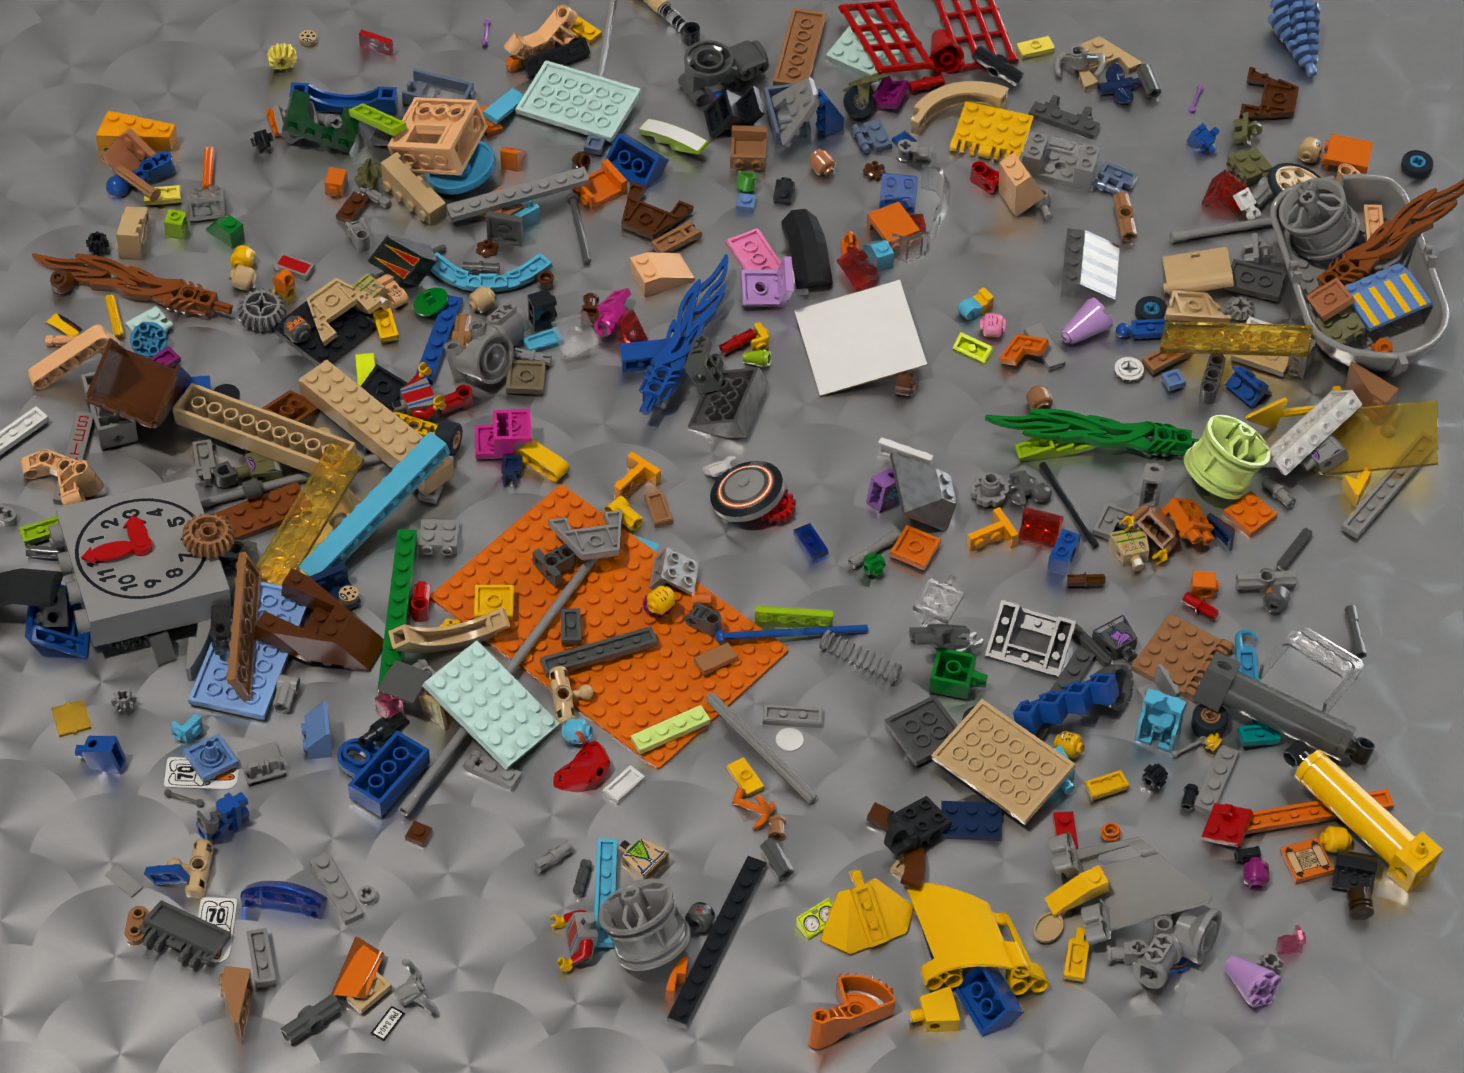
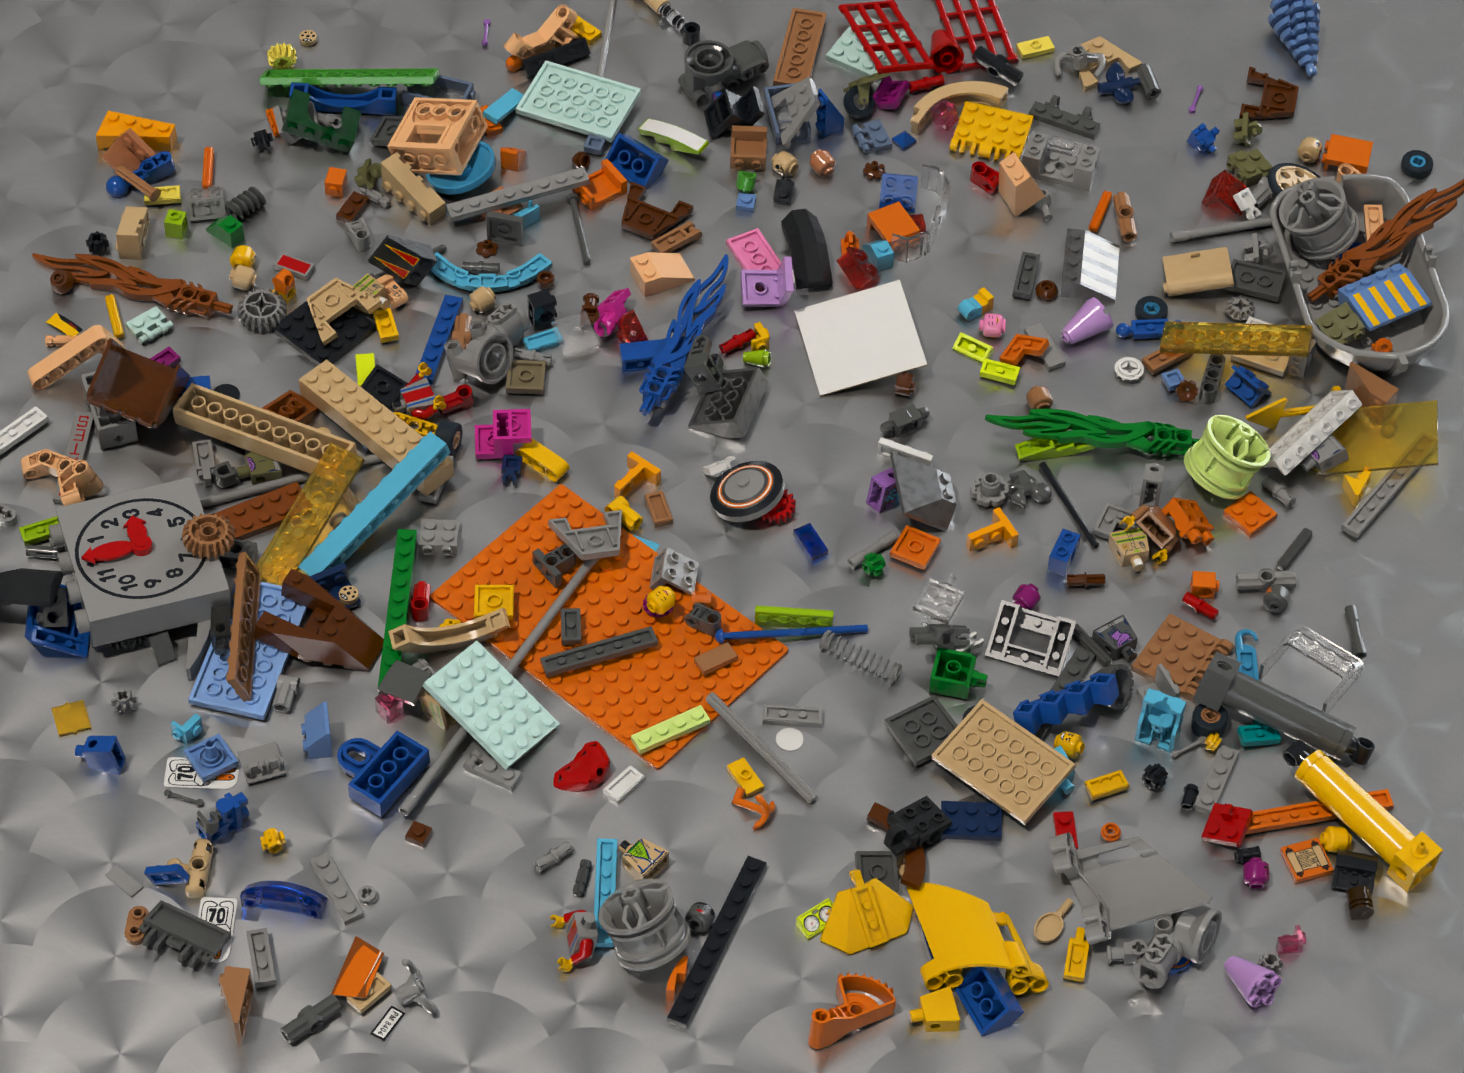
dark azure tile [130,322,168,359] -> none
dark grey plate [241,478,265,501] -> none
dark grey head [283,315,311,343] -> none
lime plate [349,103,407,136] -> none
black pin [358,712,407,748] -> none
red tile [359,29,393,56] -> none
green piece [413,287,448,316] -> none
tan piece [549,666,594,726] -> none
medium azure head [562,718,593,744] -> none
dark grey axle [760,838,794,880] -> none
medium nougat bush [768,815,786,842] -> none
light grey connector [896,139,932,163] -> none
clear red bracket [1018,507,1064,547] -> none
yellow slope [1044,865,1109,917] -> none
sand blue plate [1093,161,1138,195] -> none
tan wing [1164,290,1231,324] -> none
dark blue slope [1207,513,1235,551] -> none
nougat plate [1306,277,1355,321] -> none
none -> dark grey piece [225,186,266,220]
none -> bright green plate [259,68,440,87]
none -> yellow gear [260,828,286,853]
none -> tan head [771,151,799,177]
none -> dark grey hinge [854,851,899,893]
none -> dark grey piece [880,404,930,438]
none -> clear pink brick [931,99,959,131]
none -> neon yellow plate [979,358,1020,385]
none -> dark grey plate [1012,252,1040,299]
none -> magenta head [1012,583,1041,611]
none -> reddish brown plate [1035,280,1058,301]
none -> orange axle [1088,190,1112,233]
none -> reddish brown plant [1176,380,1199,402]

